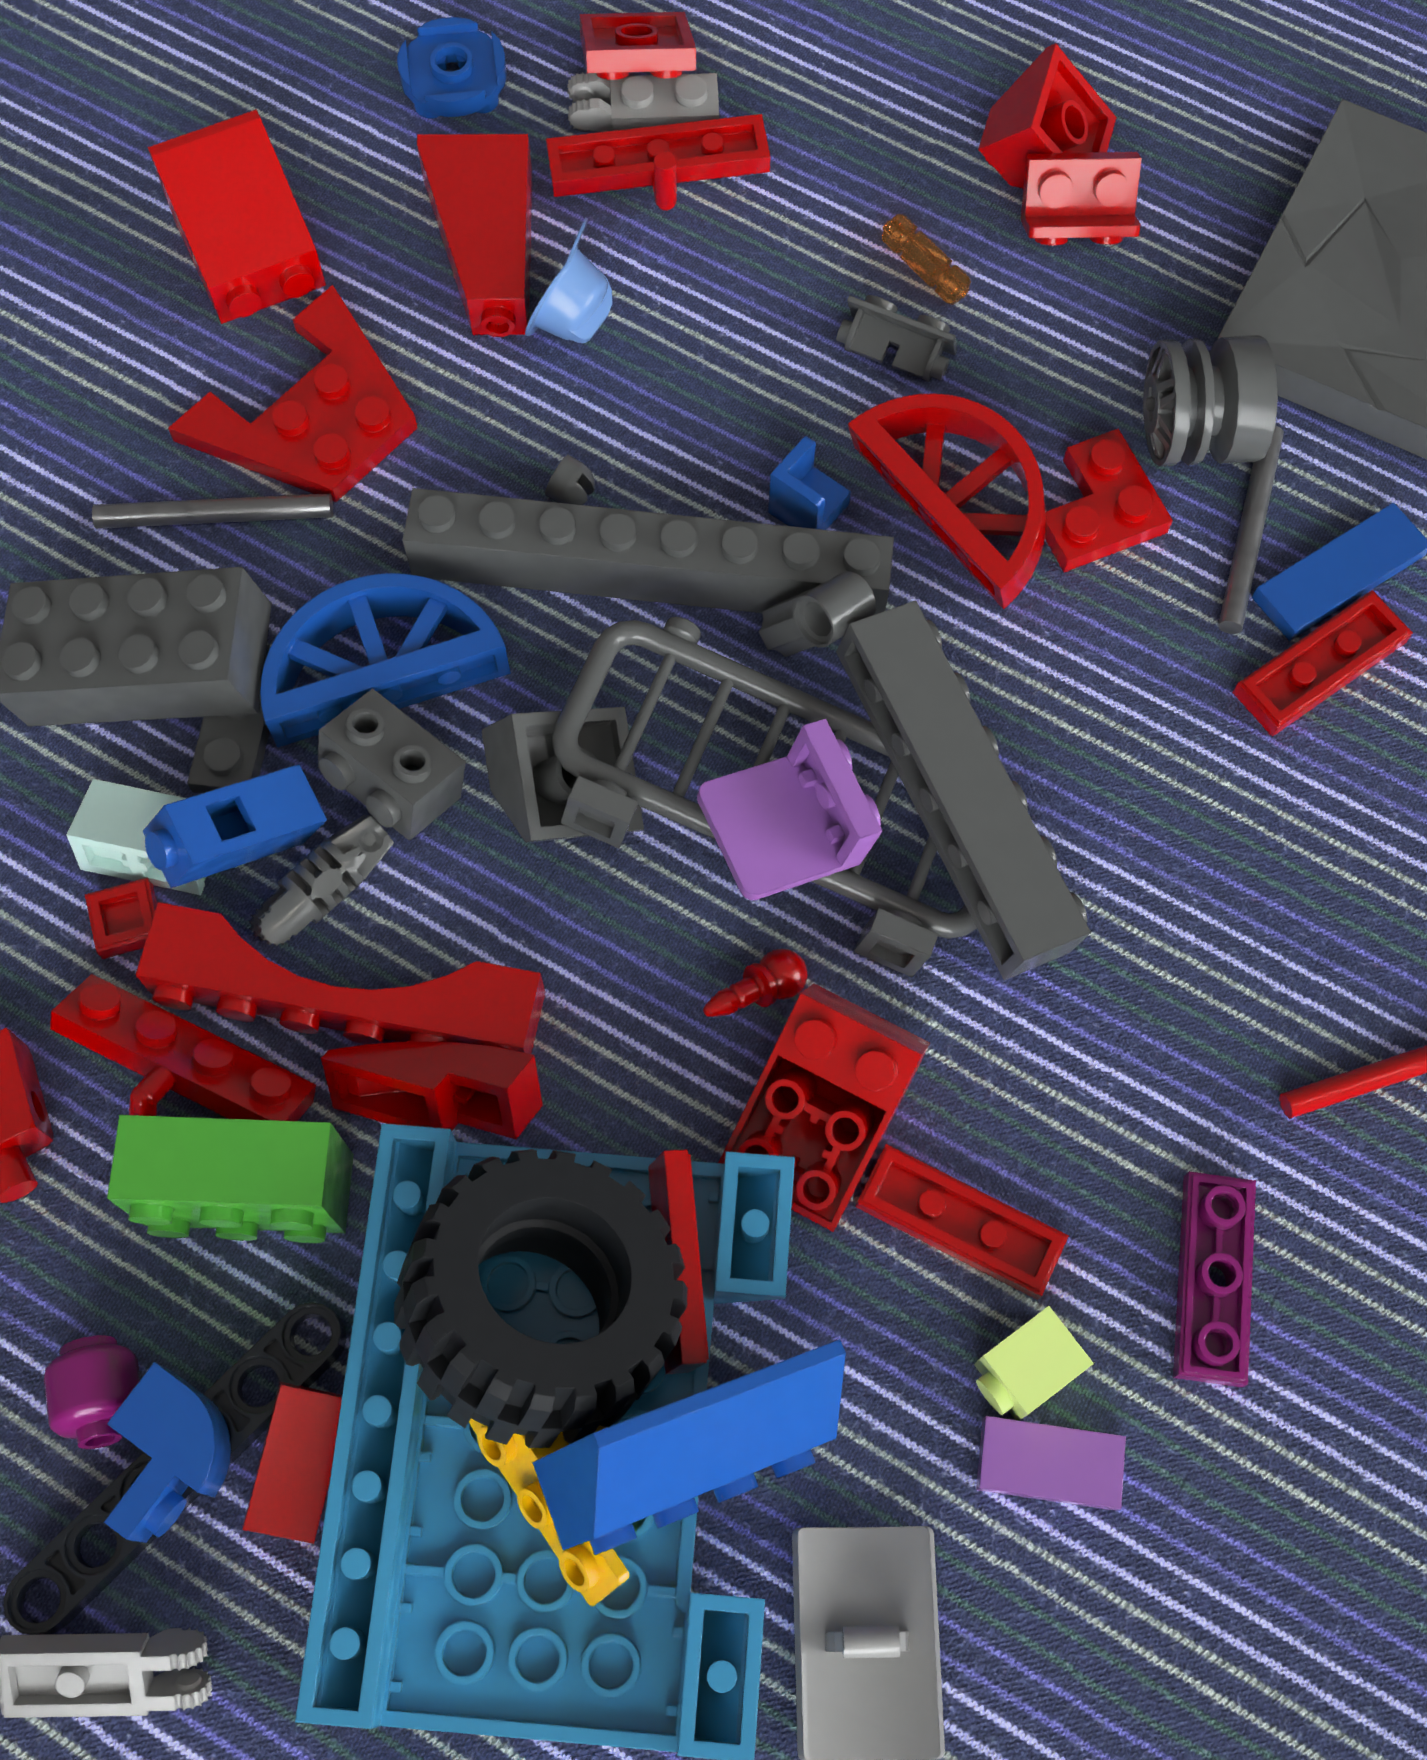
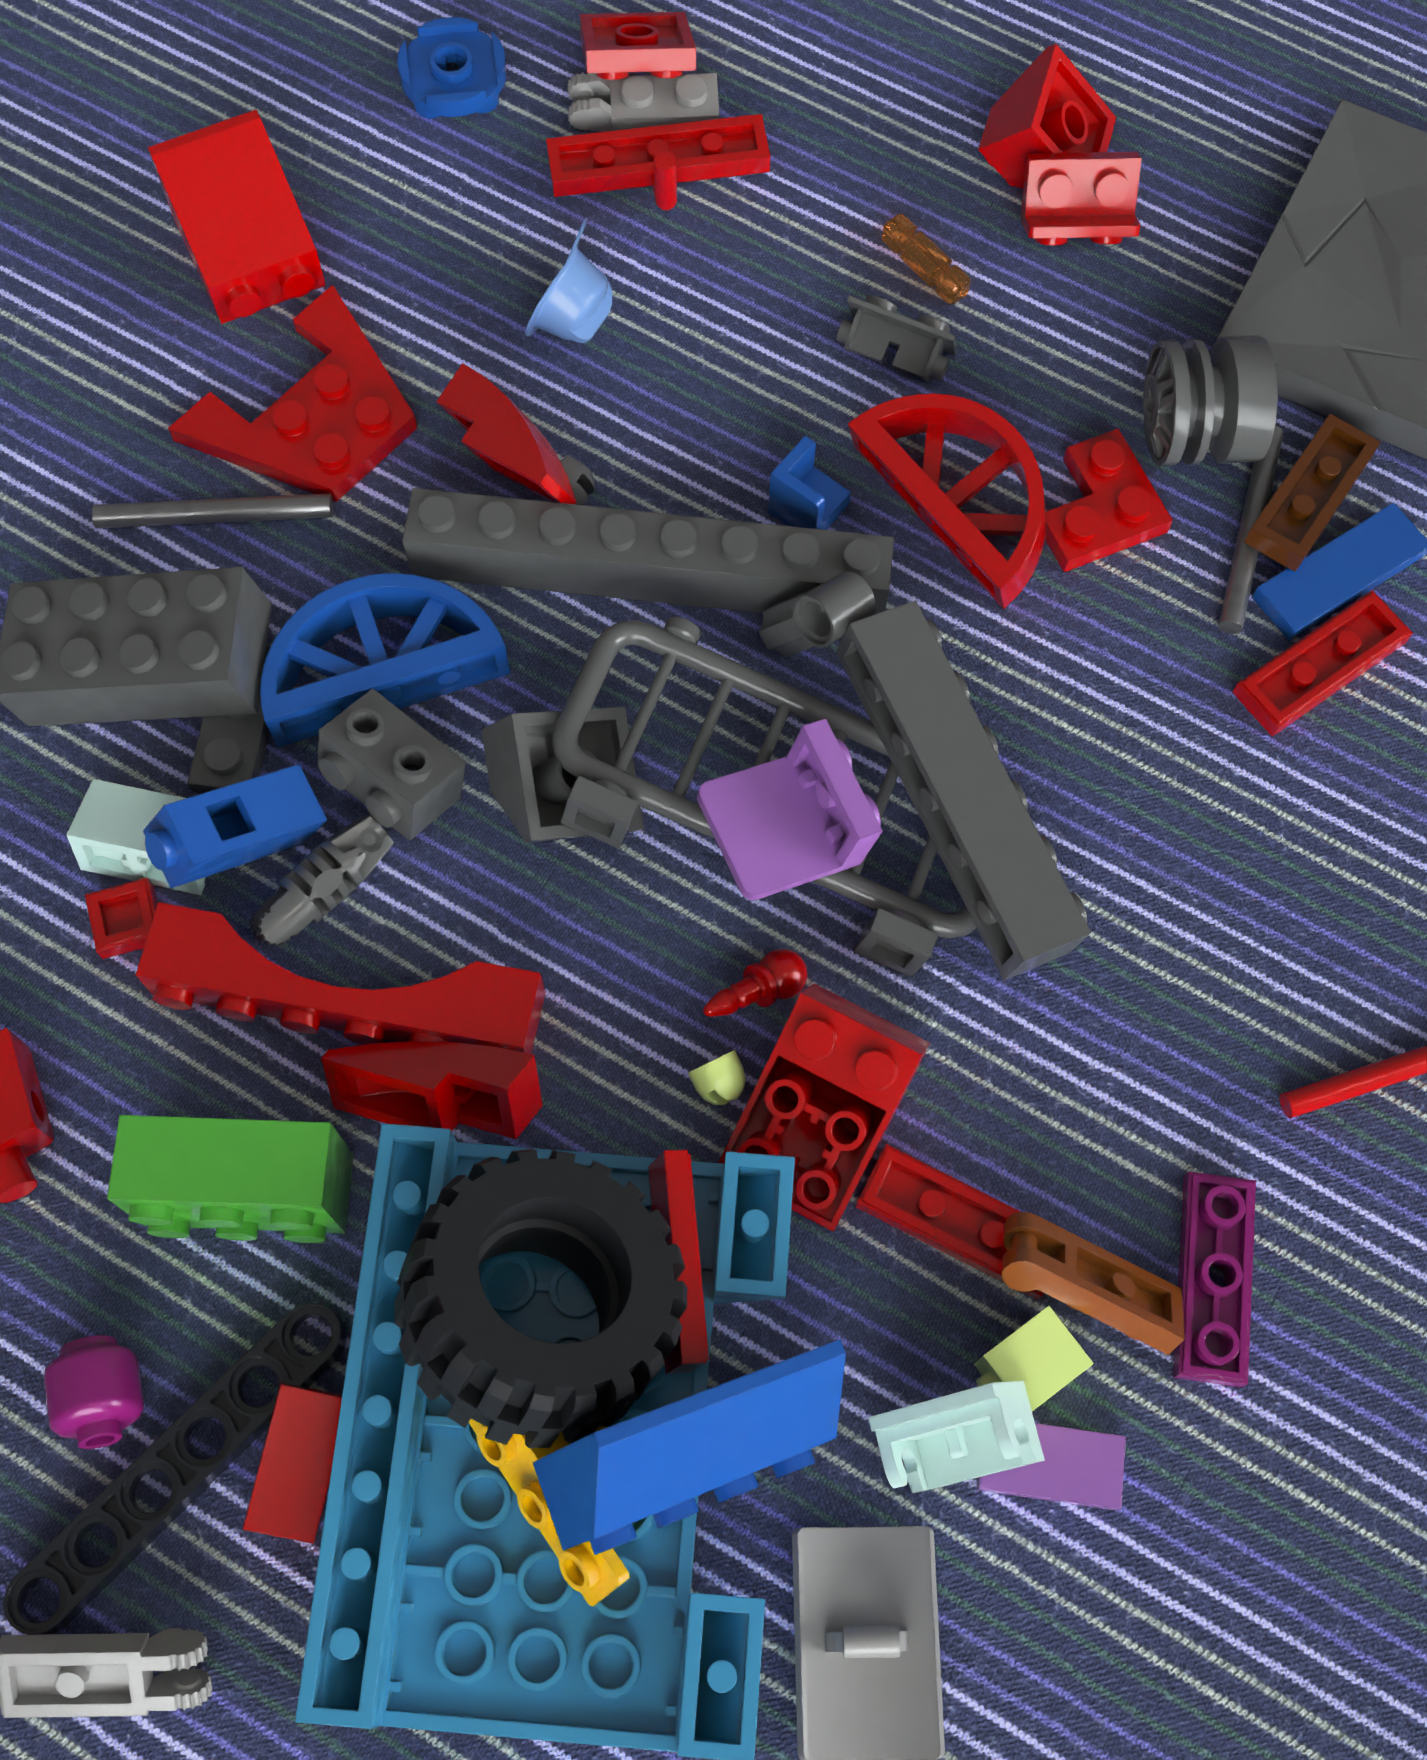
red plate [50,974,316,1121] -> none
blue brick [104,1362,231,1543] -> none
red slope [417,134,532,337] -> none
none -> red slope [436,363,577,504]
none -> yellowish green hinge [688,1050,746,1105]
none -> light aqua hinge [868,1381,1045,1493]
none -> dark orange plate [1002,1212,1185,1355]
none -> reddish brown plate [1244,414,1381,572]

